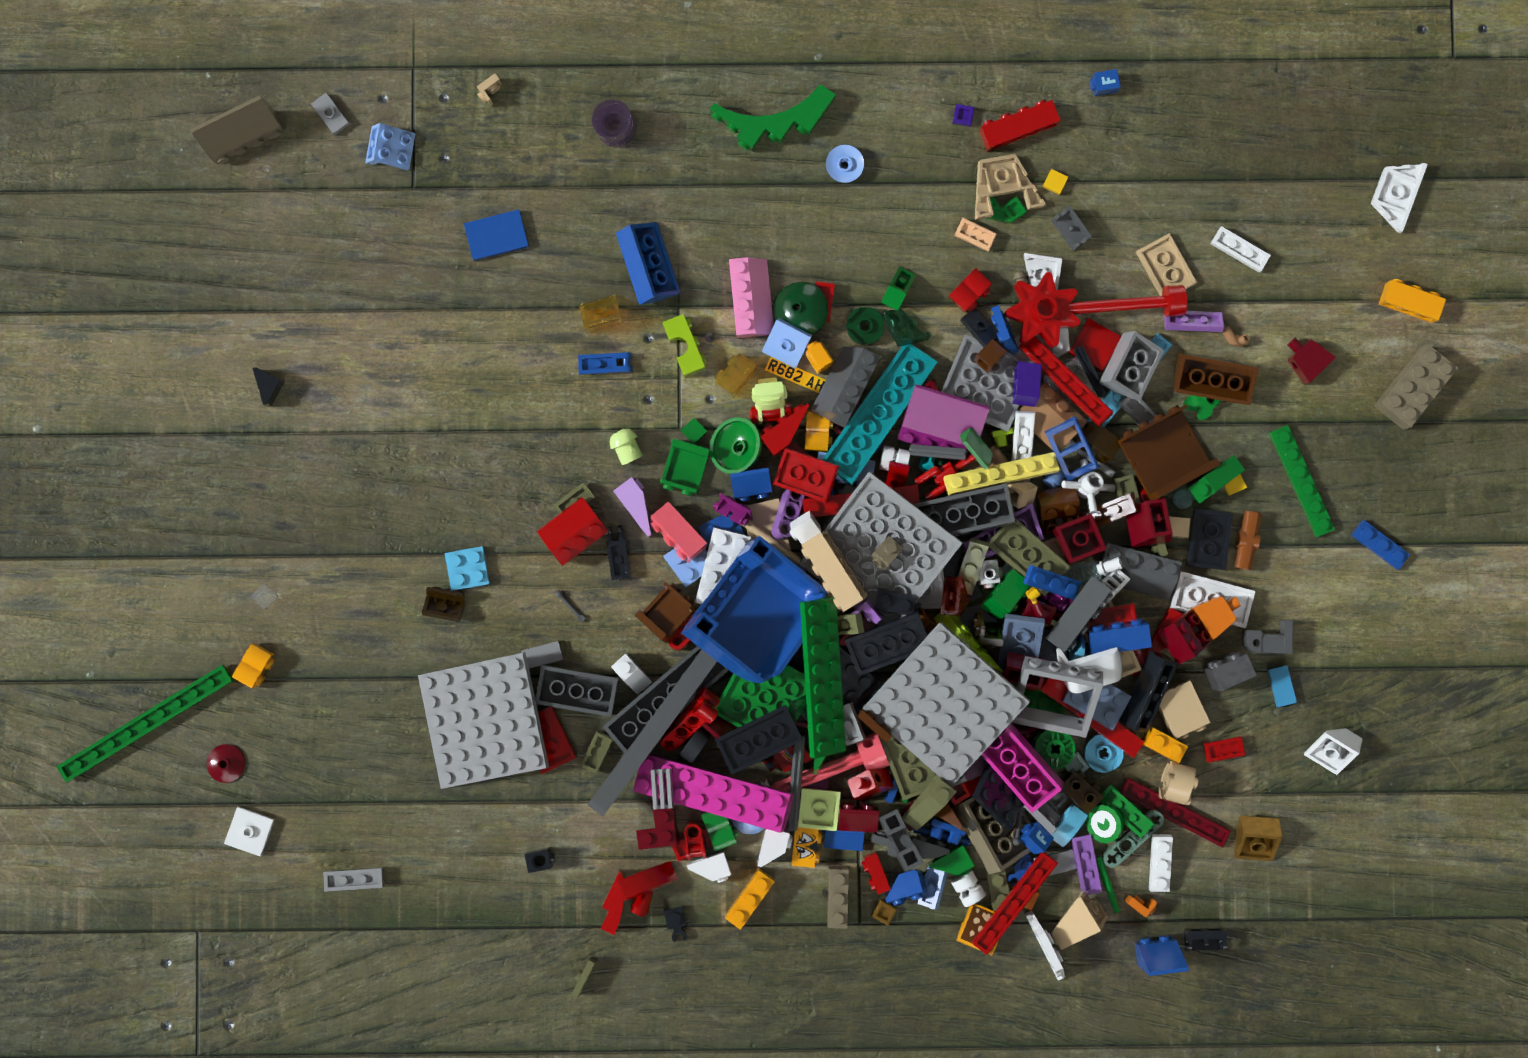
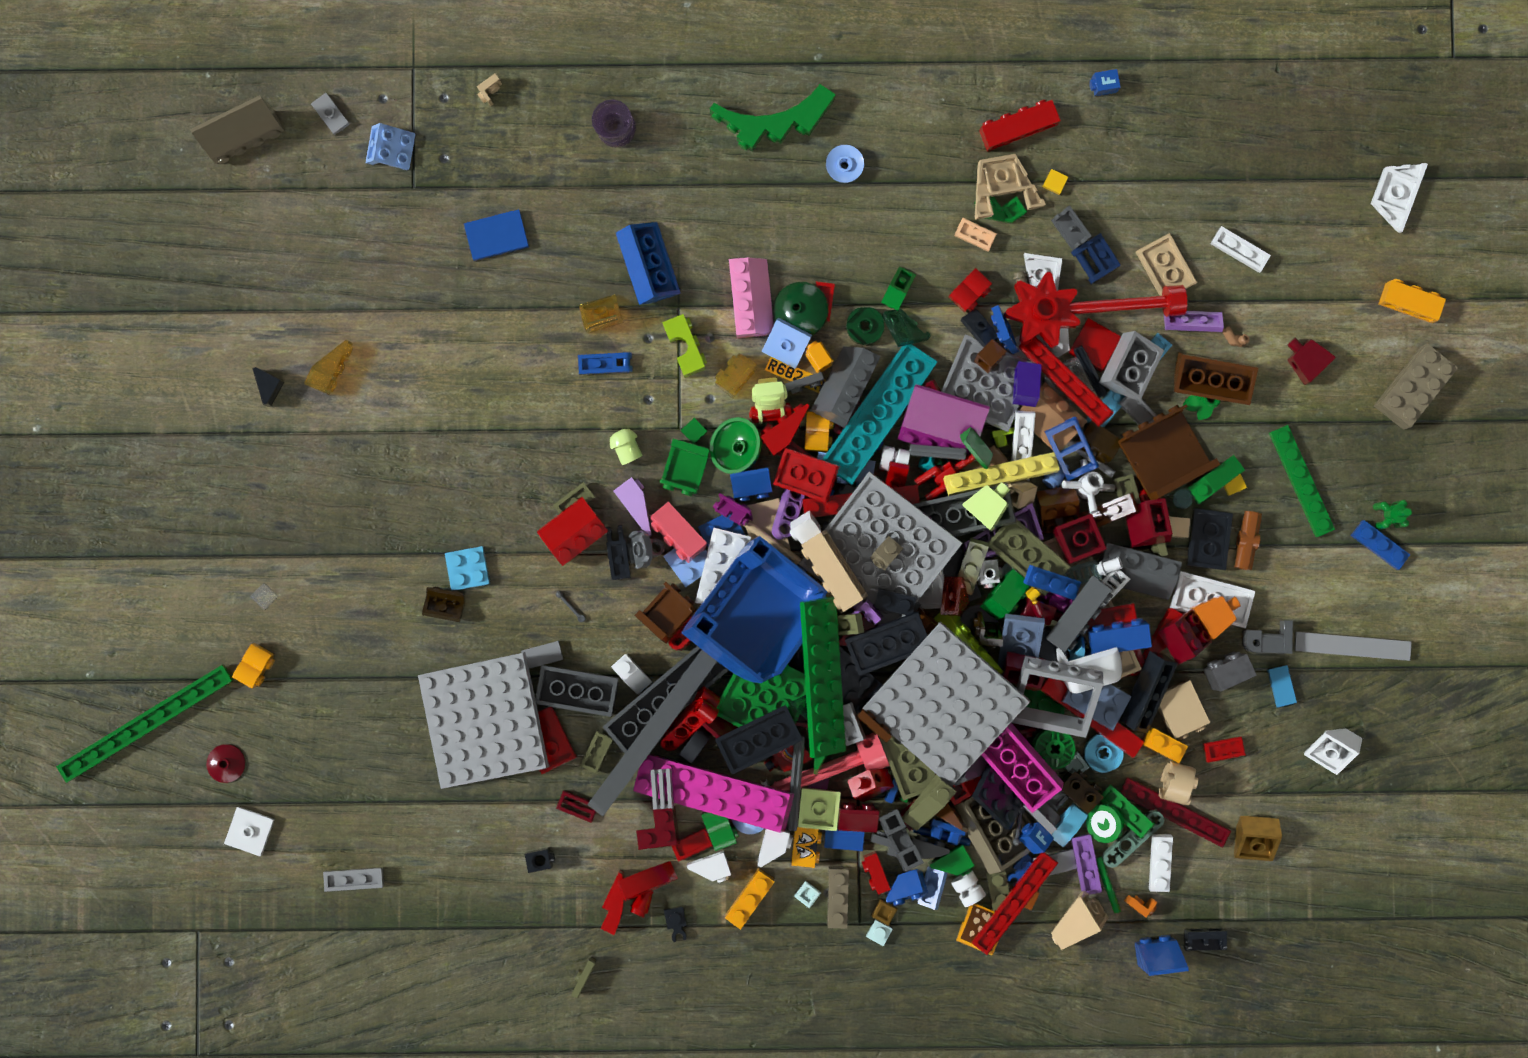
red piece [684,821,707,860] -> none
dark purple tile [952,104,975,127] -> none
white wing [1025,911,1065,981] -> none
none -> clear yellow slope [304,340,353,395]
none -> dark red tile [556,790,596,823]
none -> dark grey tile [627,530,664,569]
none -> dark grey plate [785,372,824,394]
none -> light aqua tile [794,881,821,908]
none -> light aqua plate [866,919,893,946]
none -> yellowish green torso [962,482,1010,531]
none -> dark blue plate [1071,233,1121,284]
none -> light grey tile [1293,632,1411,661]
none -> green plant [1373,500,1412,530]

